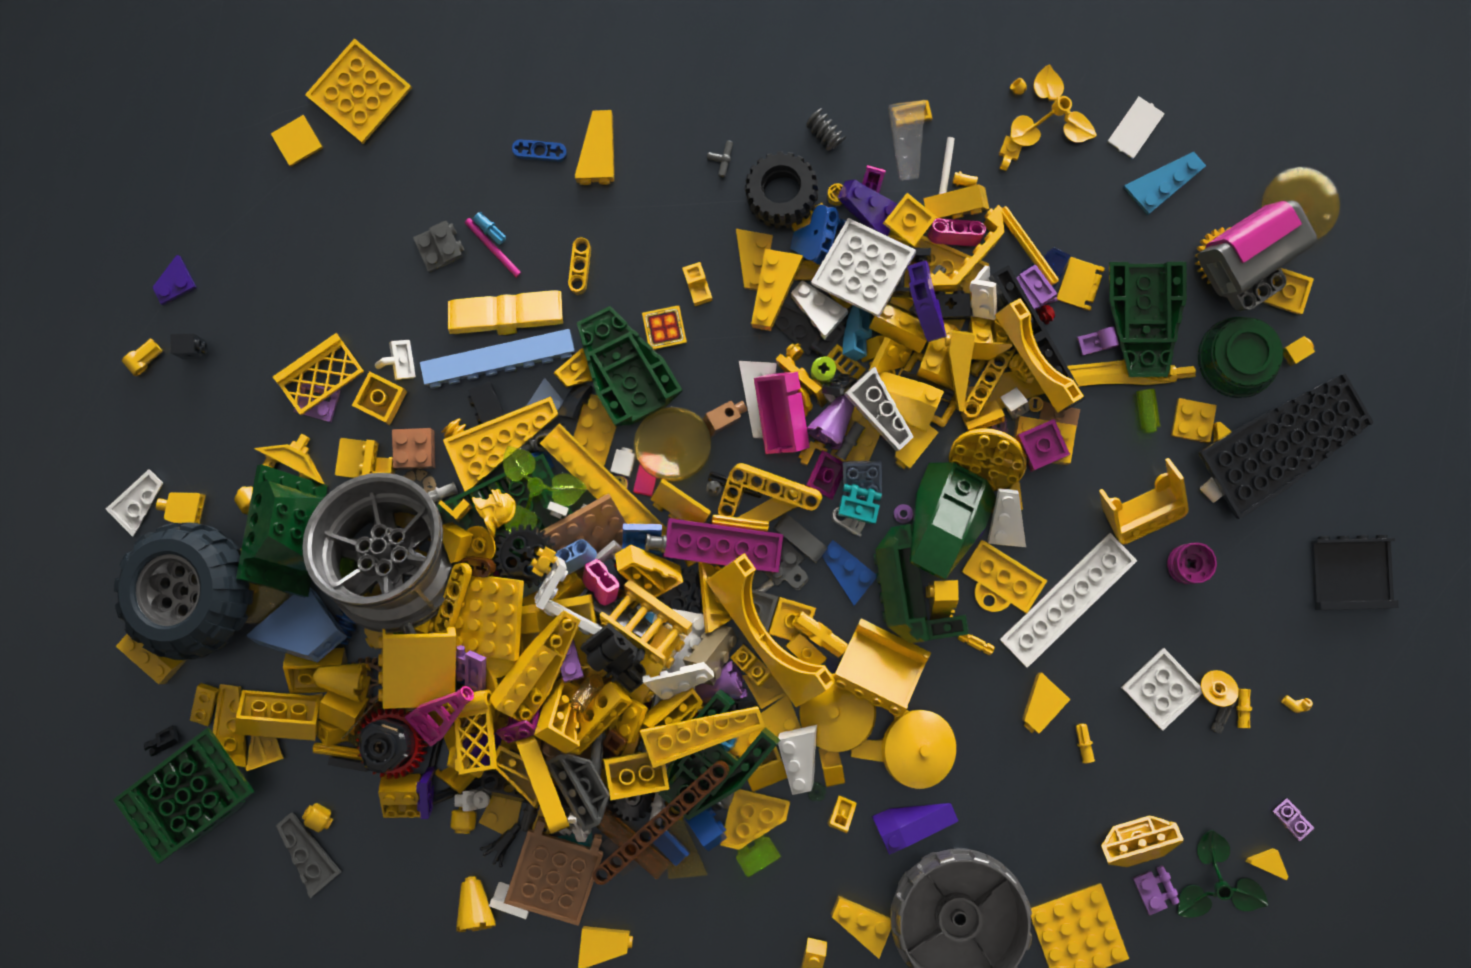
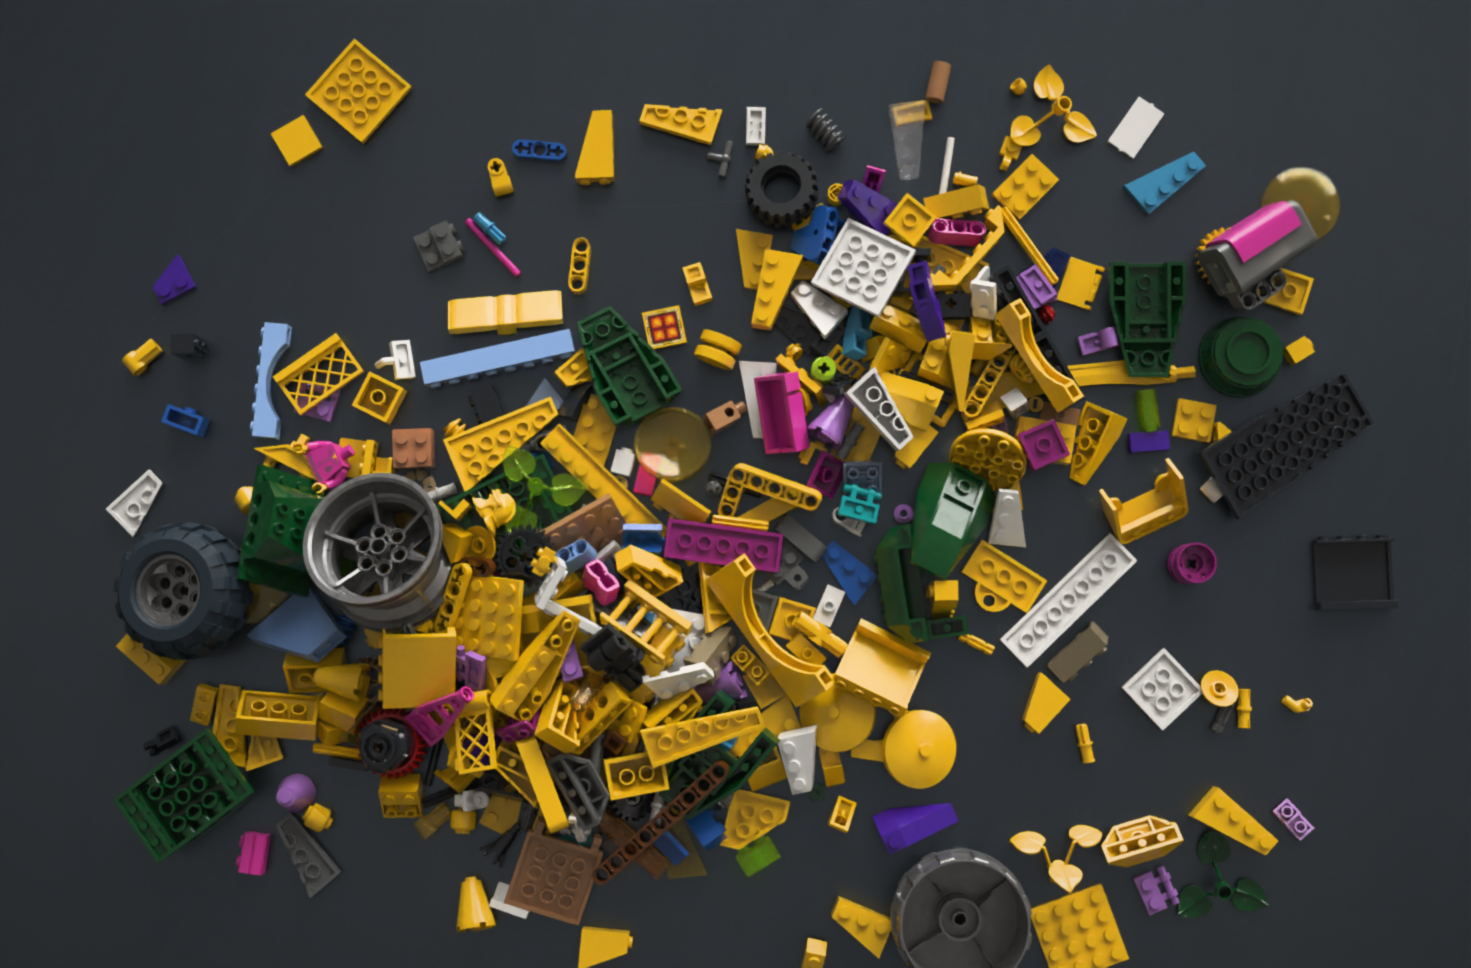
yellow torso [156,492,206,524] -> none
dark purple wing [416,767,435,819] -> none
white plate [547,501,569,519] -> none
dark grey bush [644,534,667,553] -> none
yellow slope [1245,848,1288,880] -> none
none -> blue brick [161,404,210,438]
none -> dark pink brick [236,831,271,875]
none -> light blue arch [250,322,292,440]
none -> medium lavender cone [276,774,317,813]
none -> dark pink torso [293,441,355,497]
none -> clear yellow piece [413,802,452,840]
none -> yellow piece [487,158,514,197]
none -> yellow wing [639,104,722,146]
none -> yellow wheel [693,329,742,371]
none -> white plate [746,107,766,146]
none -> yellow plate [755,145,774,160]
none -> white plate [813,584,845,627]
none -> medium nougat pin [925,61,951,104]
none -> yellow plate [992,154,1059,221]
none -> yellow plant [1009,825,1102,894]
none -> dark tan wedge [1048,620,1109,683]
none -> yellow wedge [1069,401,1127,485]
none -> dark purple slope [1128,431,1170,453]
none -> yellow wedge [1188,786,1278,856]

